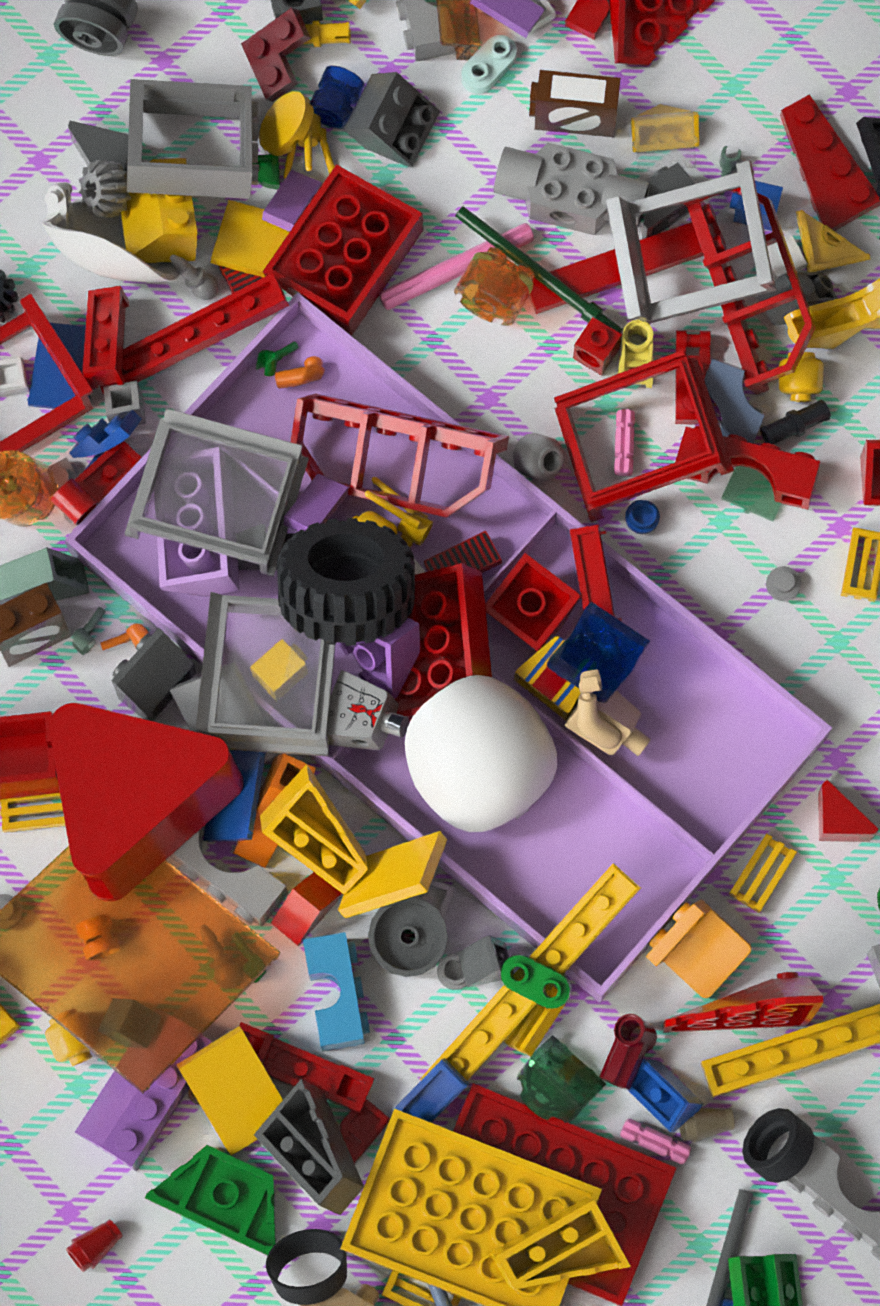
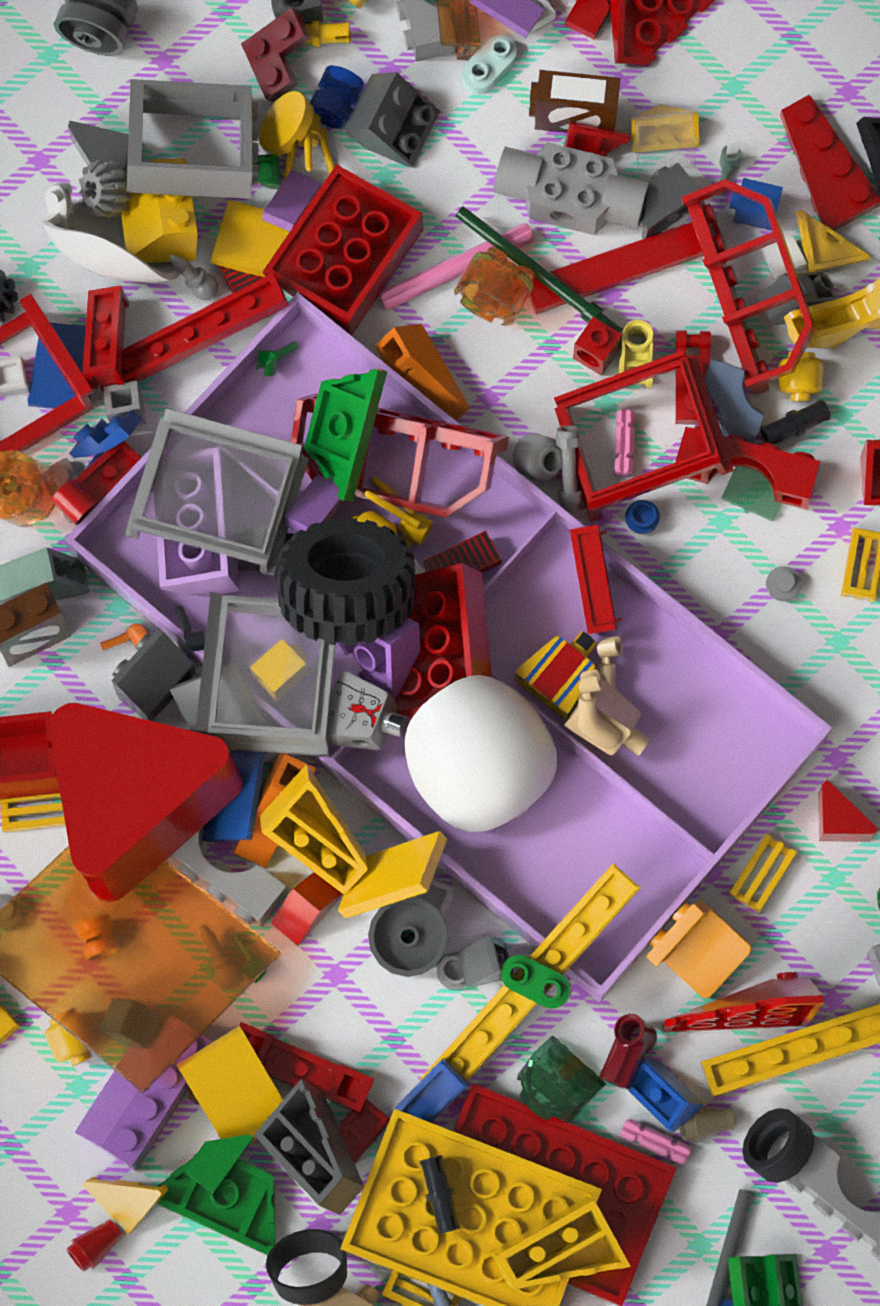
sand green hand [72,607,106,655] -> none
orange arm [275,356,325,389] -> none
dark azure arch [303,932,370,1052] -> none
red slope [485,553,581,651] -> none
yellow tile [504,986,565,1057] -> none
clear blue bracket [547,602,650,703] -> none
piece [606,161,777,324] -> none
none -> yellow tile [82,1177,169,1235]
none -> black hand [175,606,205,652]
none -> green tile [183,1134,254,1194]
none -> green wing [304,369,387,501]
none -> orange slope [375,323,470,422]
none -> black pin [419,1155,461,1234]
none -> light grey bar [556,426,582,511]
none -> red tile [564,121,631,157]

